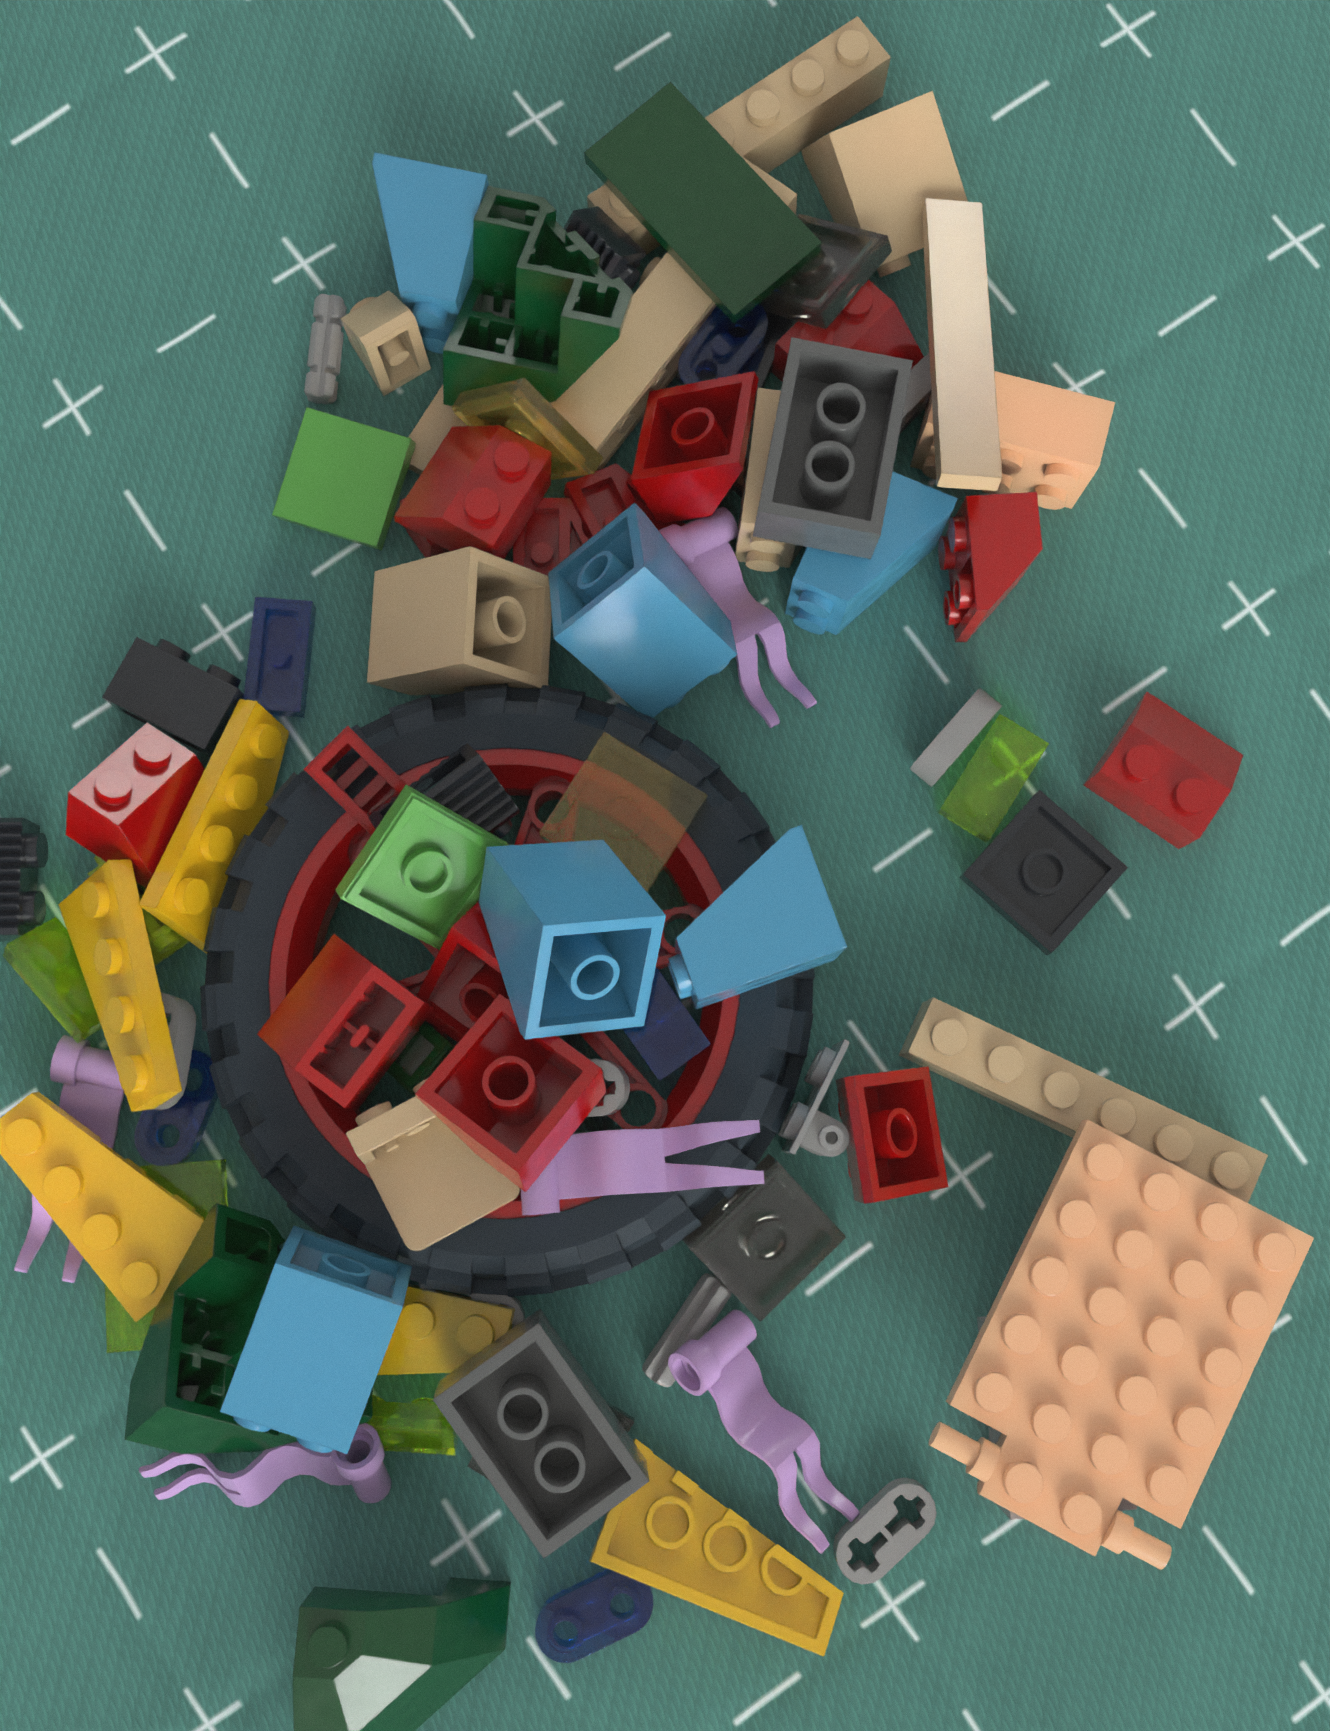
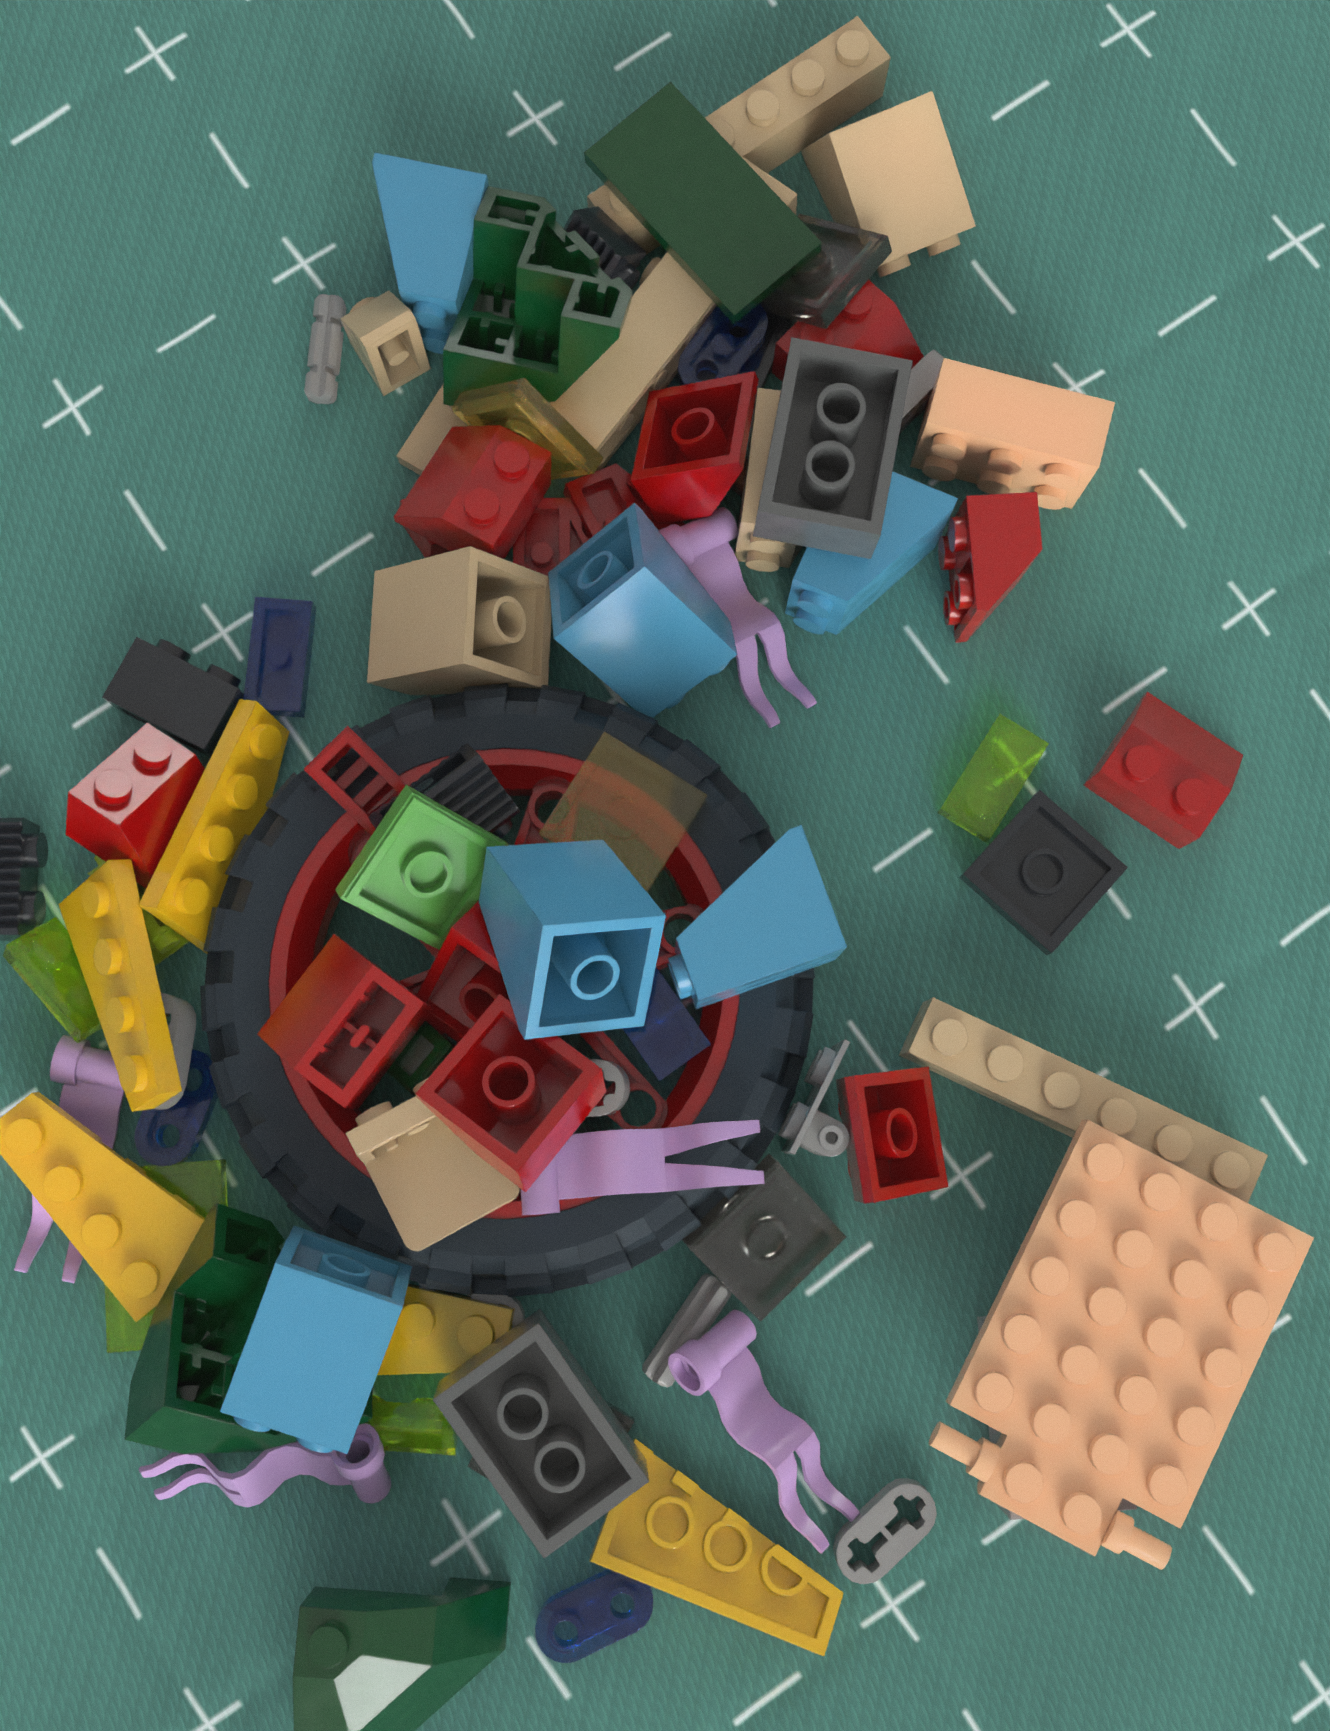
bright green tile [272,407,416,551] -> none
light grey beam [910,687,1002,788] -> none
tan tile [922,198,1002,491] -> none

